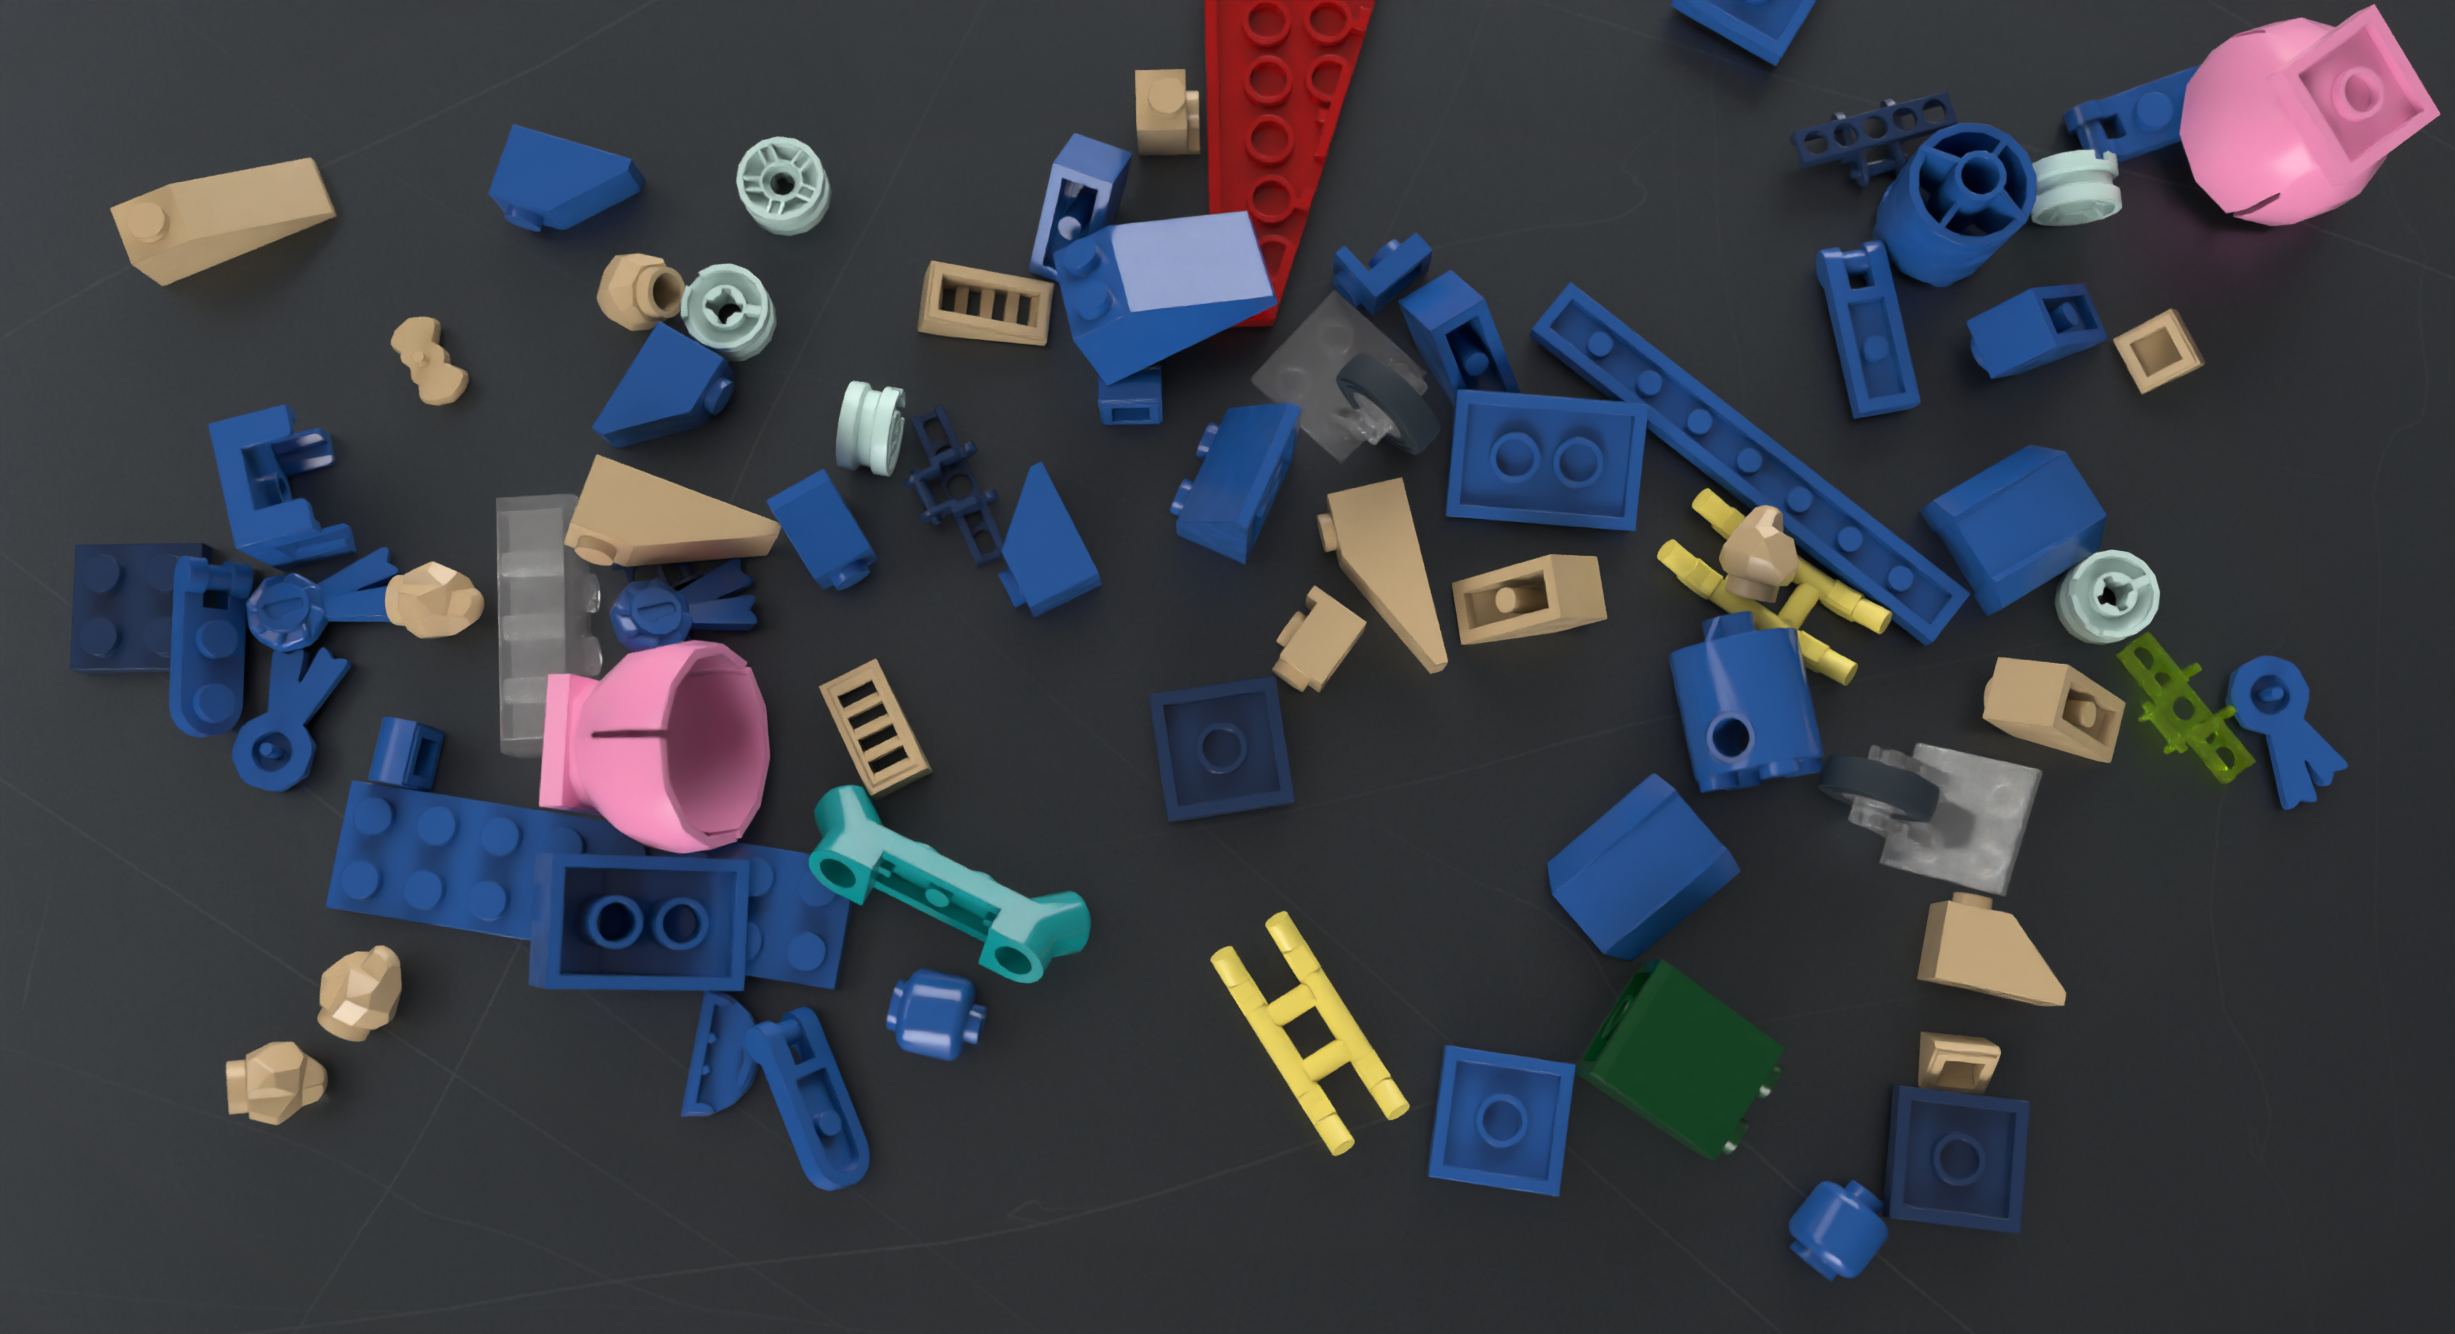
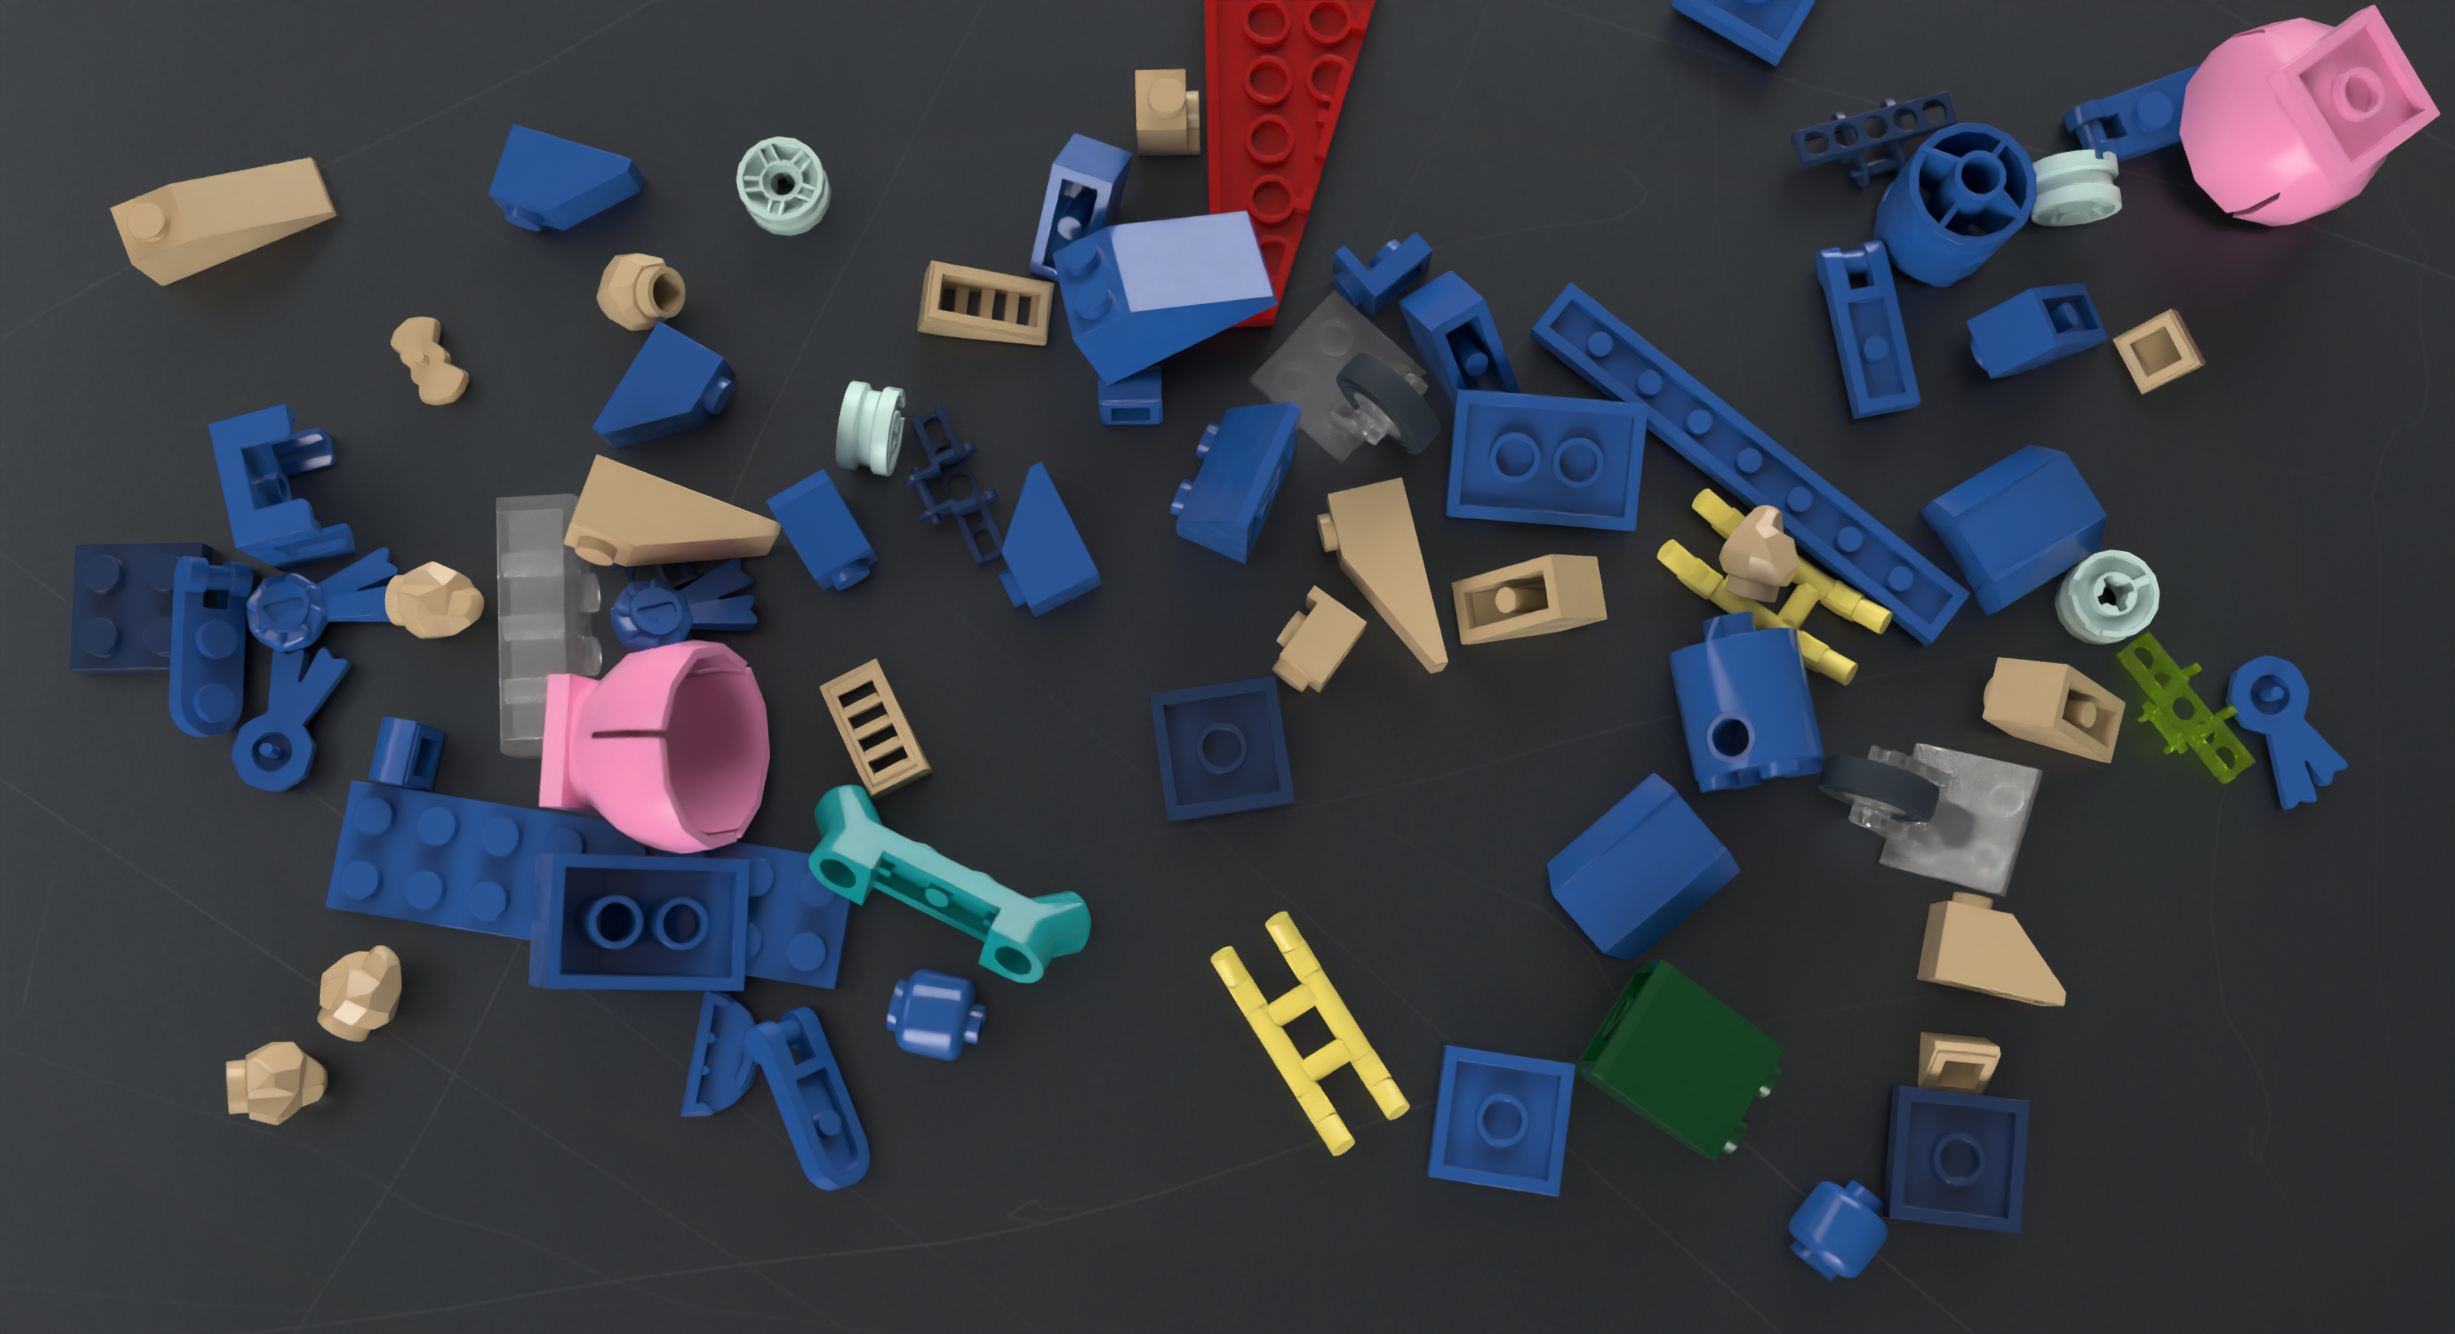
light aqua wheel [680,264,776,362] -> none

